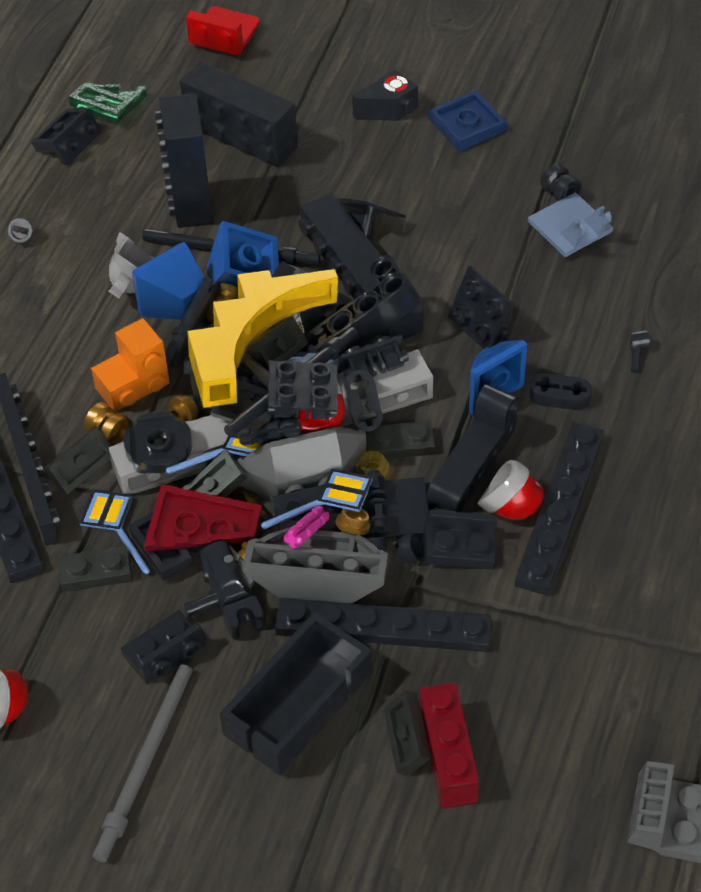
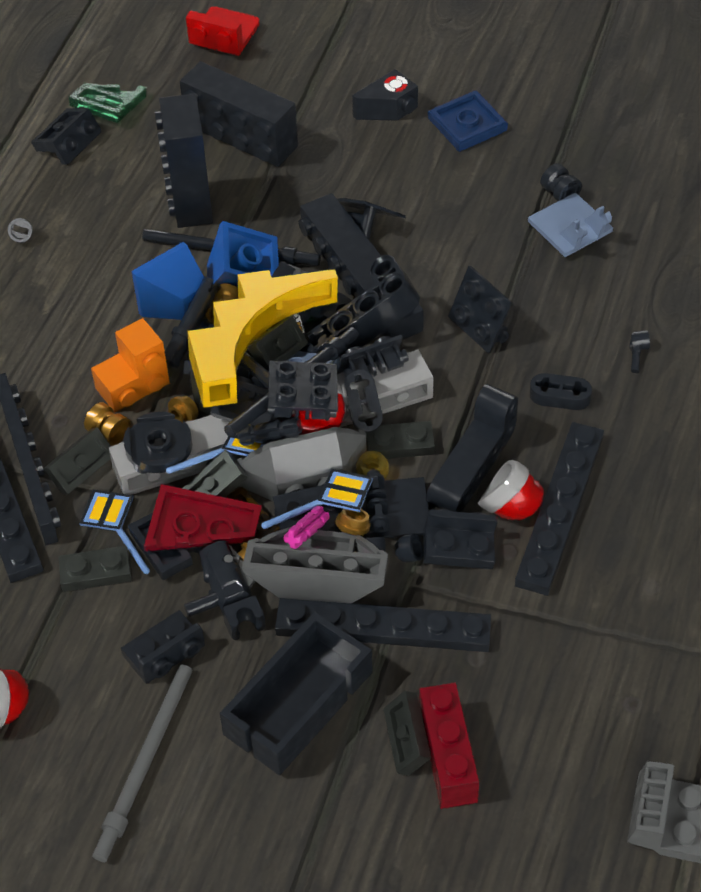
light grey helmet [108,232,154,299] -> none
blue slope [469,340,527,416] -> none

